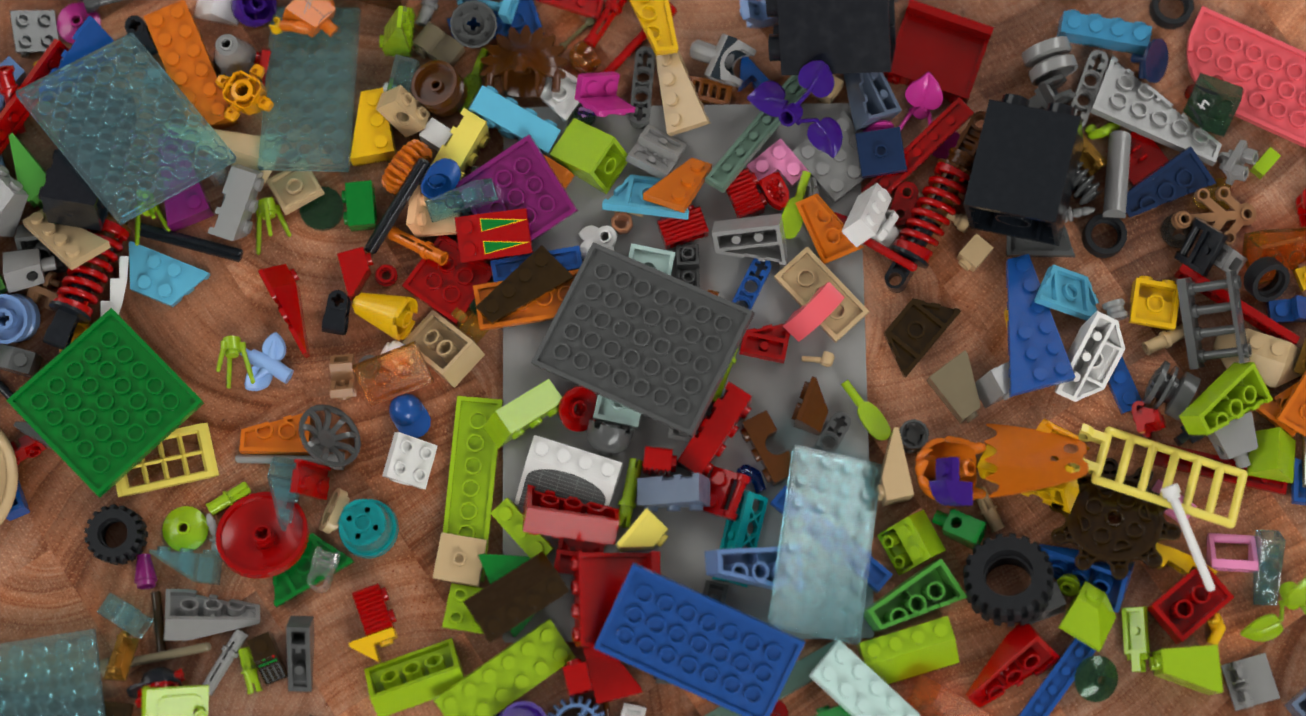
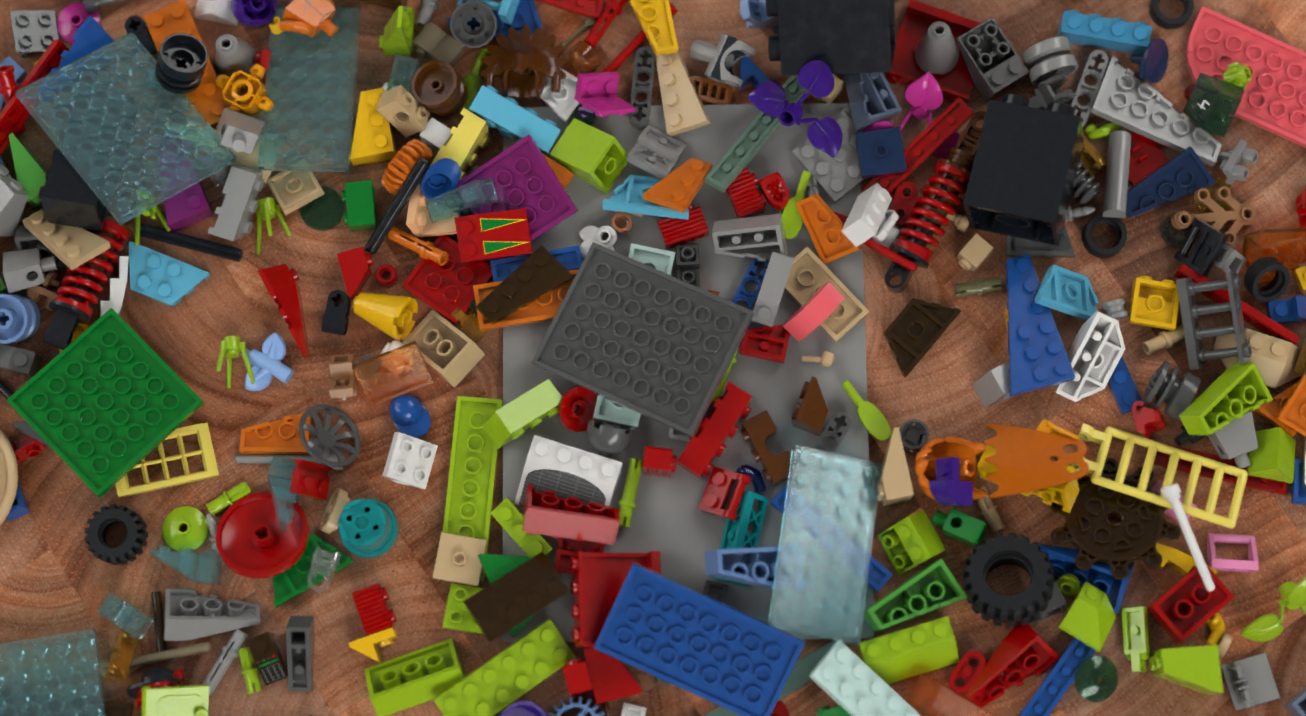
magenta cone [134,554,157,590] -> none
light yellow slope [616,508,669,552] -> none
sand blue wedge [637,473,710,512] -> none
bright pink plate [746,138,809,188] -> none
dark tan slope [927,350,981,424] -> none
lime piece [1249,147,1281,179] -> none
clear light blue slope [1253,530,1286,606] -> none
none -> black wheel [155,33,208,94]
none -> light grey torso [217,108,265,154]
none -> light grey slope [752,251,794,327]
none -> light grey cone [915,22,959,75]
none -> red plate [949,650,985,694]
none -> olive pin [955,276,1002,298]
none -> dark grey slope [956,17,1029,101]
none -> tan tile [1218,633,1233,657]
none -> lime gear [1223,62,1252,91]

